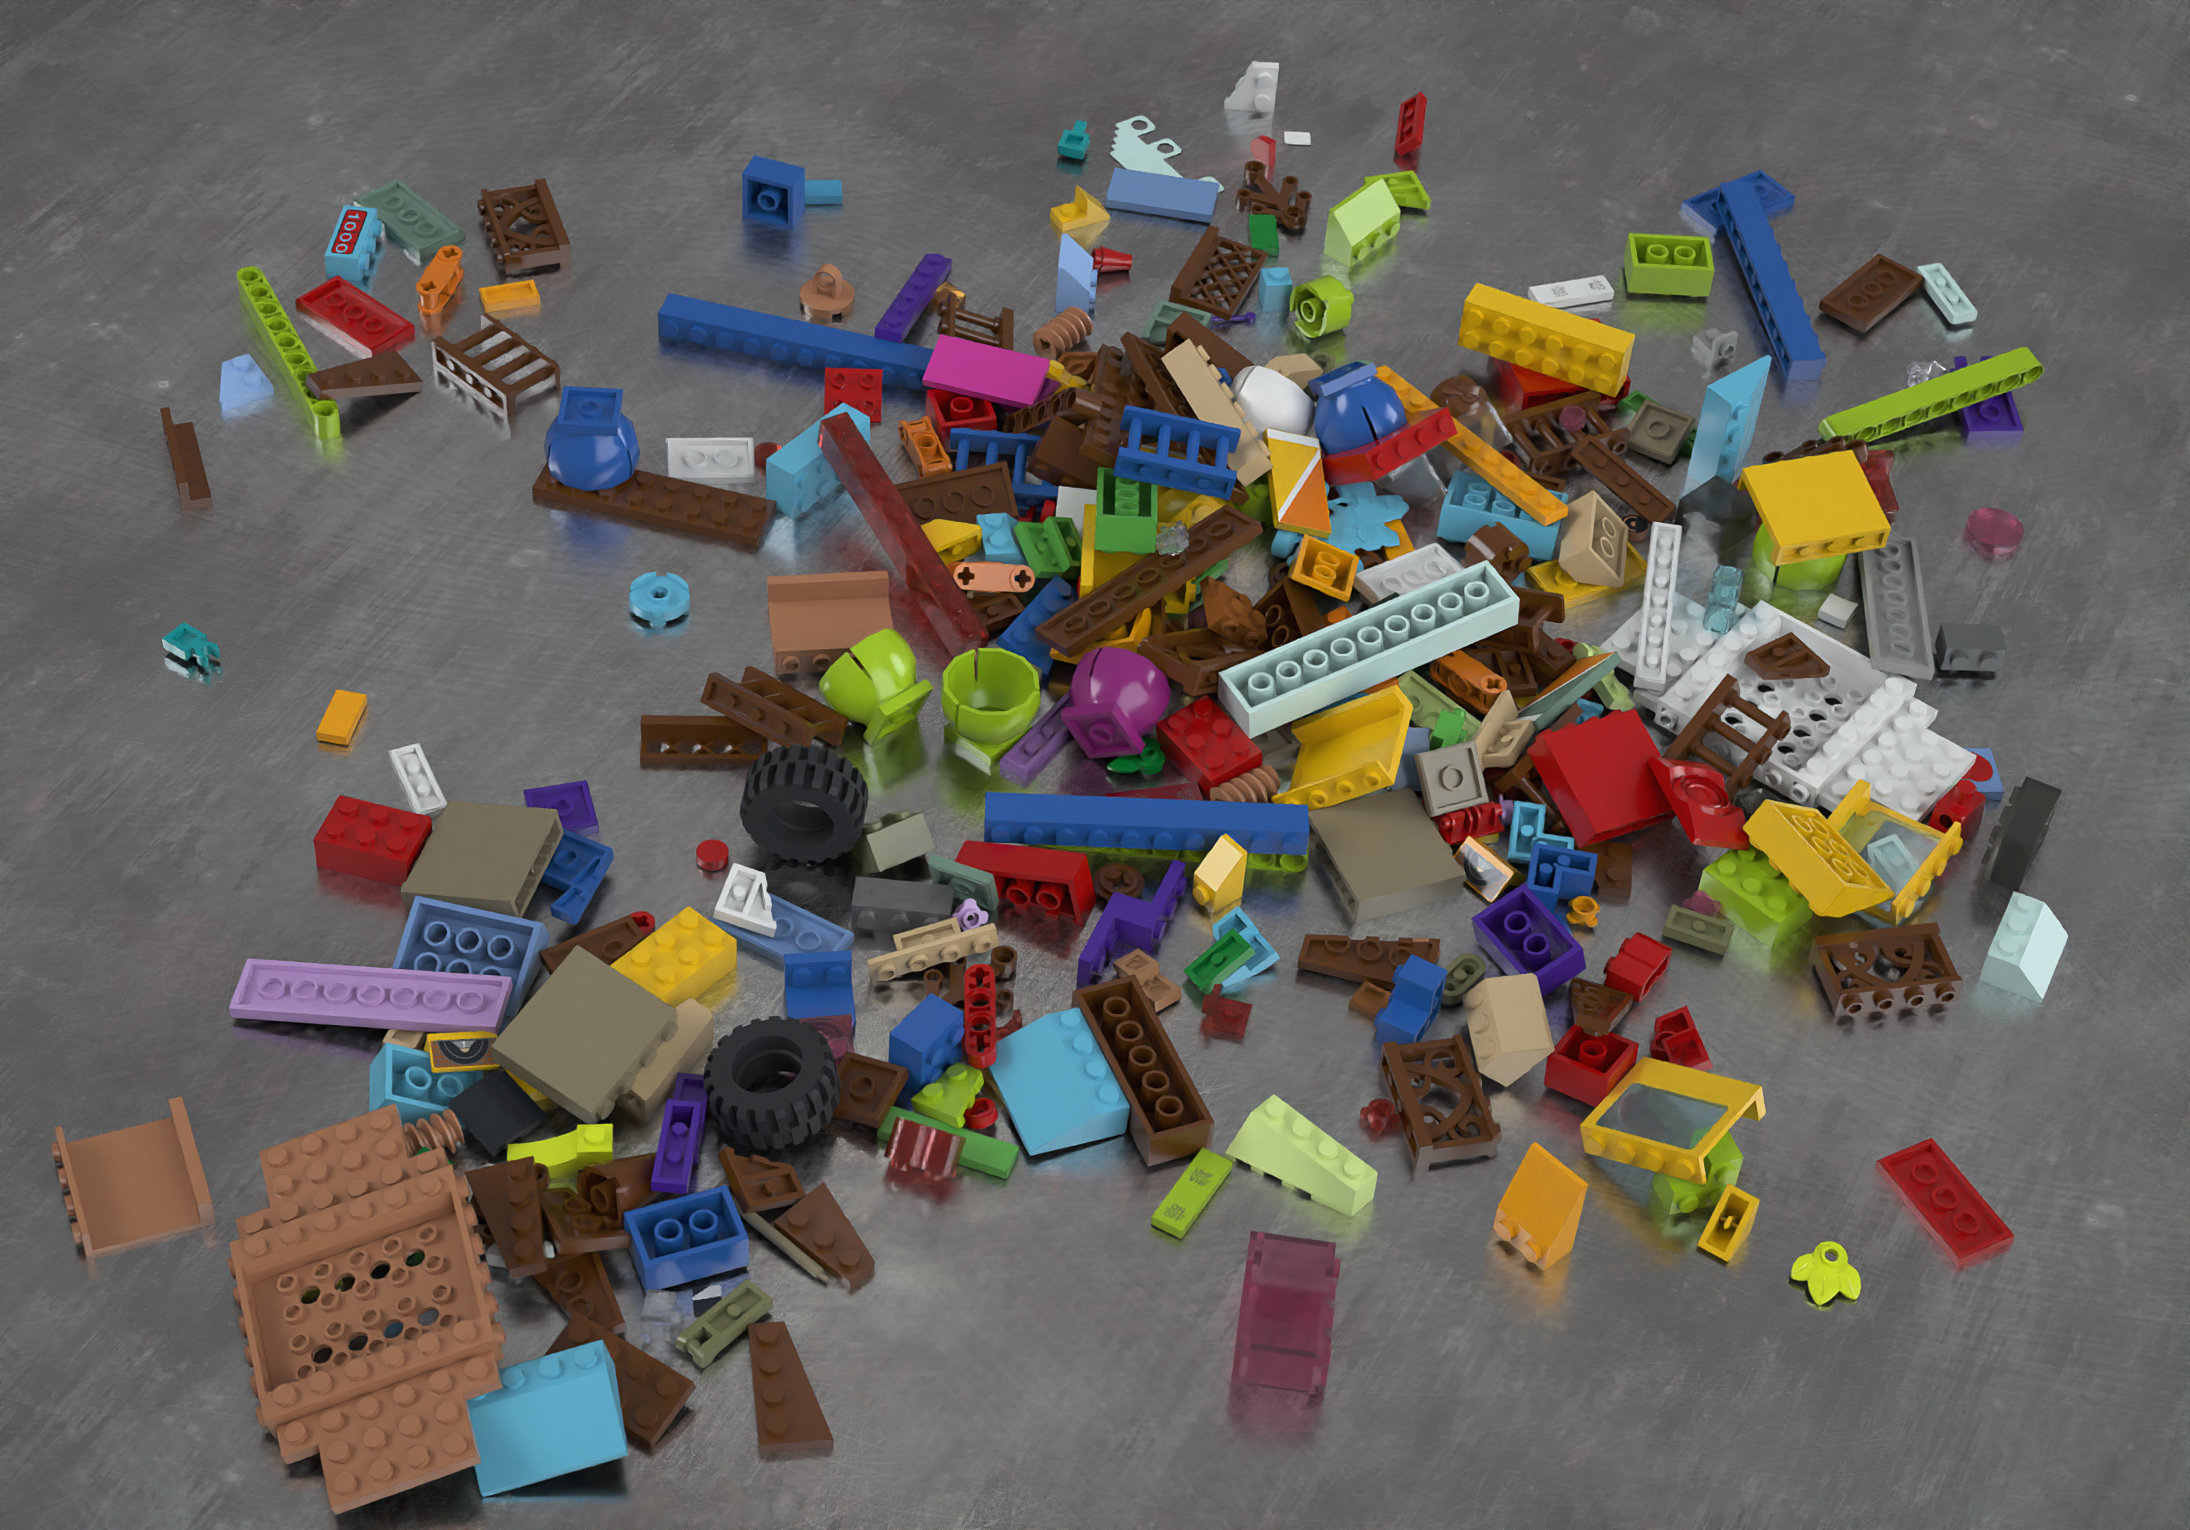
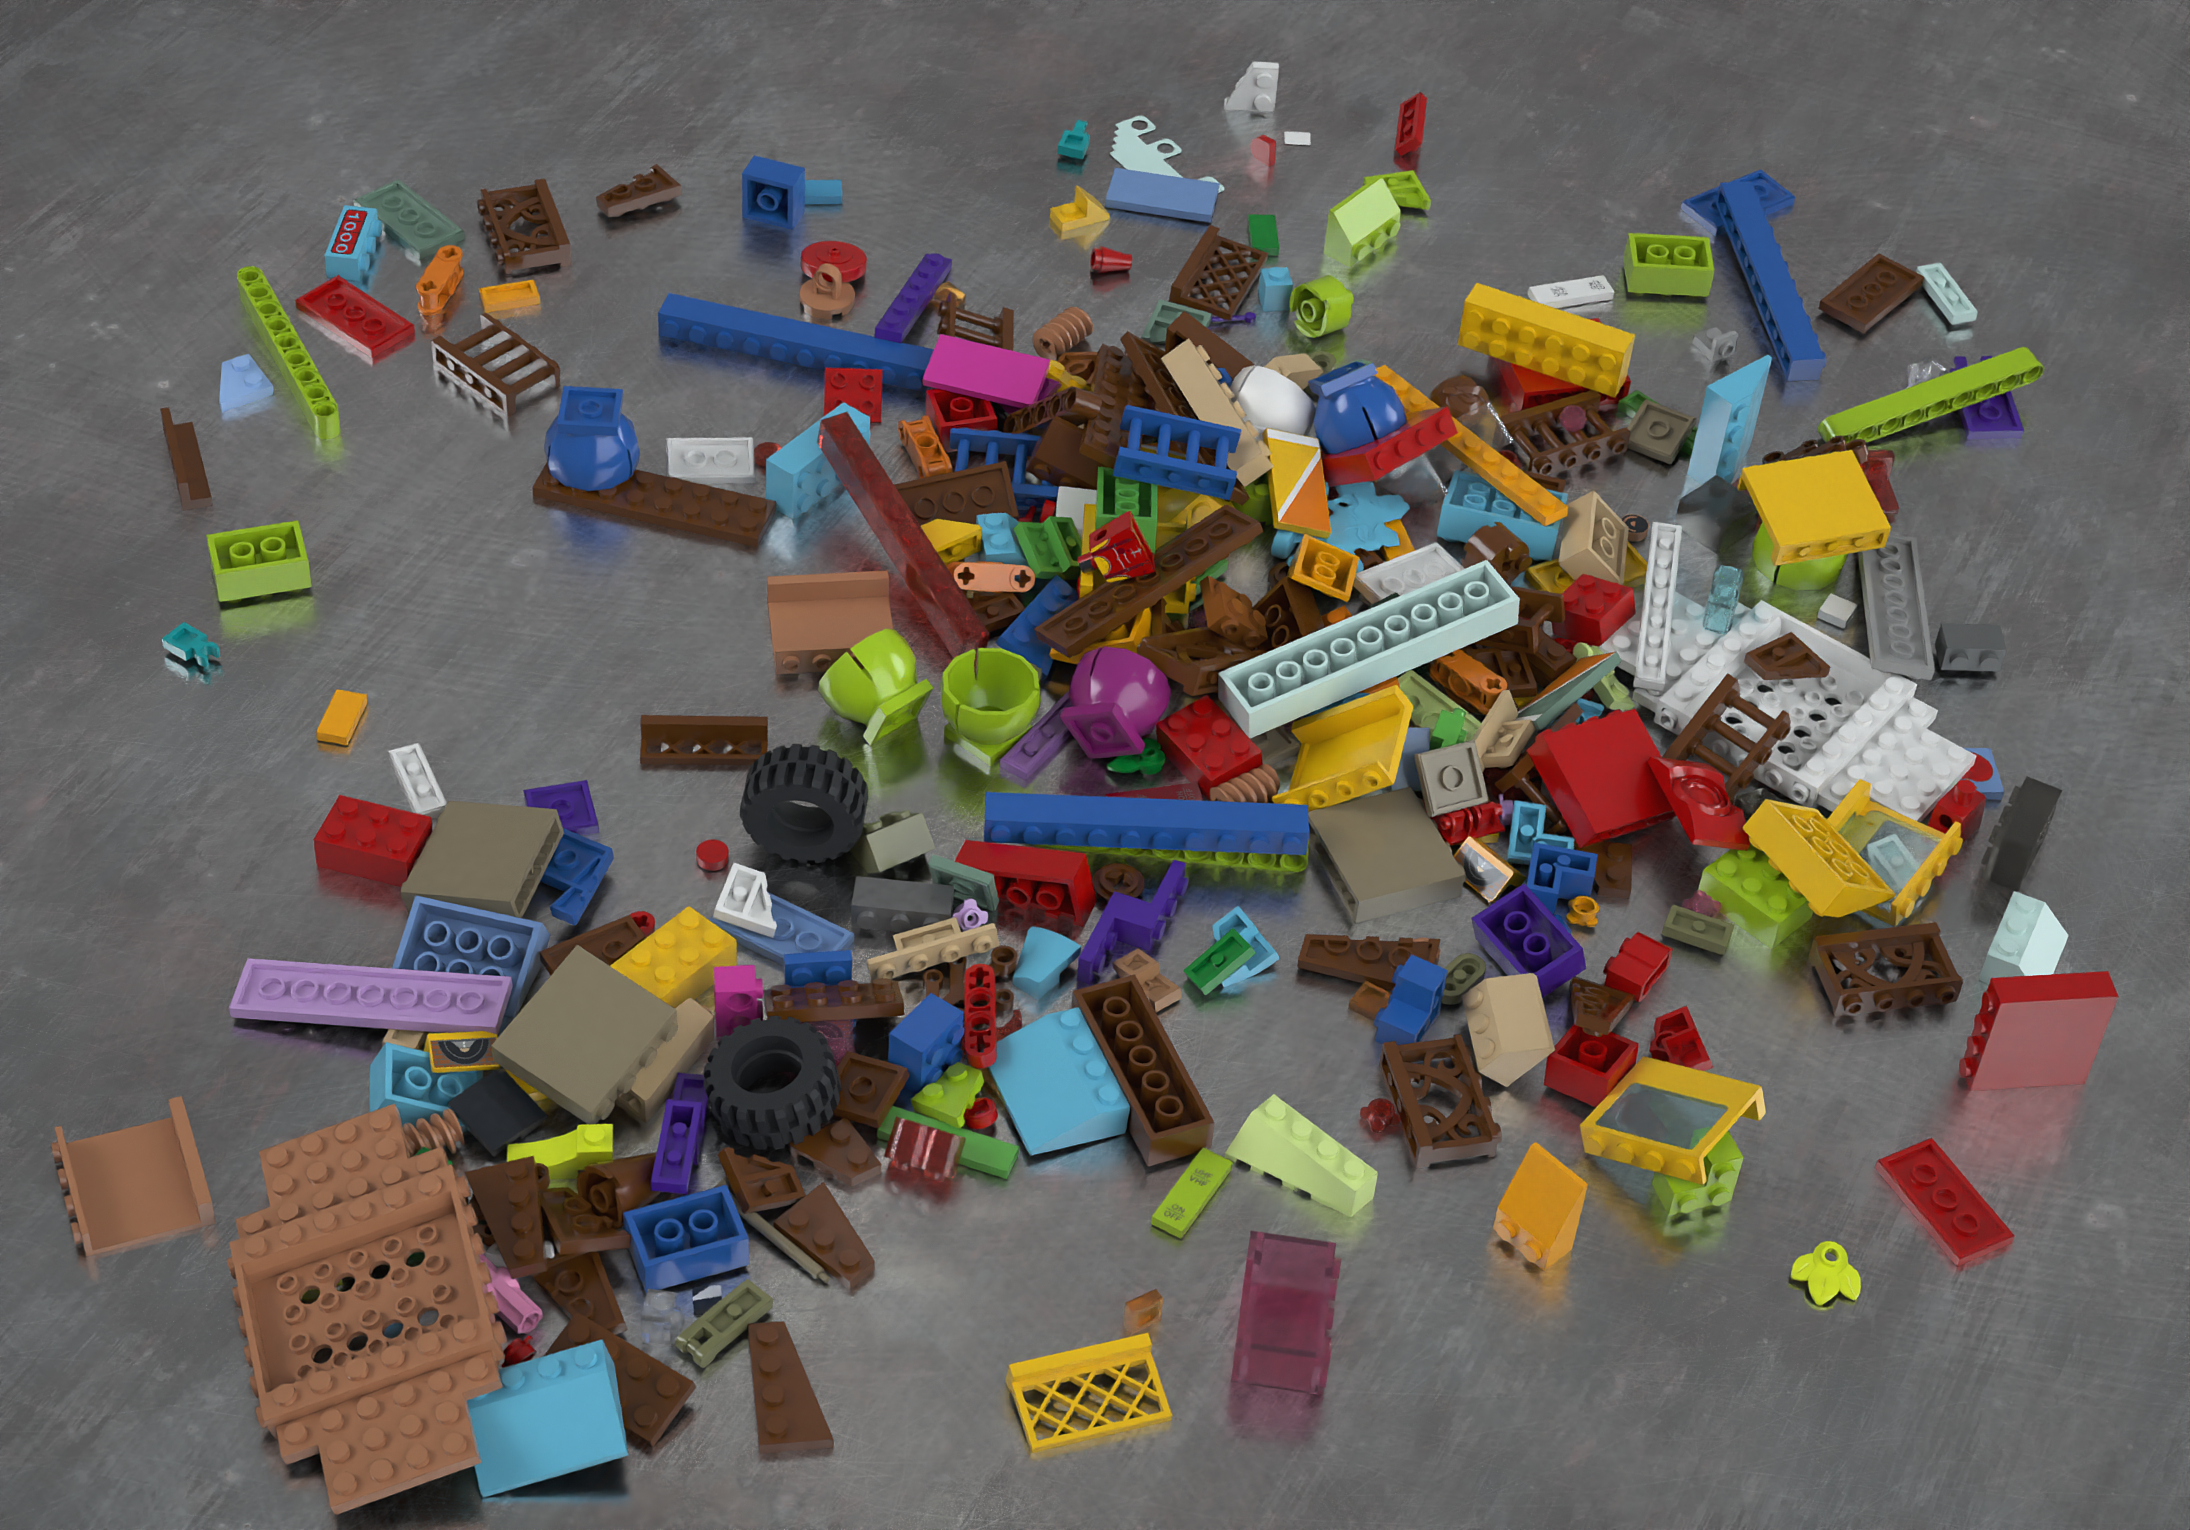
reddish brown wing [305,351,423,400] -> none
medium azure plate [629,572,690,626] -> none
reddish brown fence [700,666,849,748] -> none
light blue slope [1055,234,1098,314] -> none
clear plate [1156,520,1189,556] -> none
yellow slope [1192,833,1248,914] -> none
clear red bracket [1201,983,1253,1037] -> none
reddish brown plant [1236,161,1312,229] -> none
reddish brown fence [1570,434,1677,526] -> none
yellow slope [1697,1183,1760,1262] -> none
clear pink tile [1964,508,2024,554] -> none
none -> lime brick [206,520,312,602]
none -> bright pink piece [479,1254,542,1334]
none -> red plate [501,1335,537,1368]
none -> reddish brown wing [596,164,682,217]
none -> dark pink brick [714,965,763,1037]
none -> reddish brown plate [763,978,904,1022]
none -> reddish brown wing [789,1117,882,1187]
none -> red wheel [800,241,867,283]
none -> yellow fence [1005,1333,1172,1453]
none -> medium azure slope [1012,927,1081,1000]
none -> red torso [1078,511,1155,582]
none -> clear orange tile [1123,1289,1163,1334]
none -> red brick [1551,574,1636,647]
none -> brick [1959,971,2119,1091]

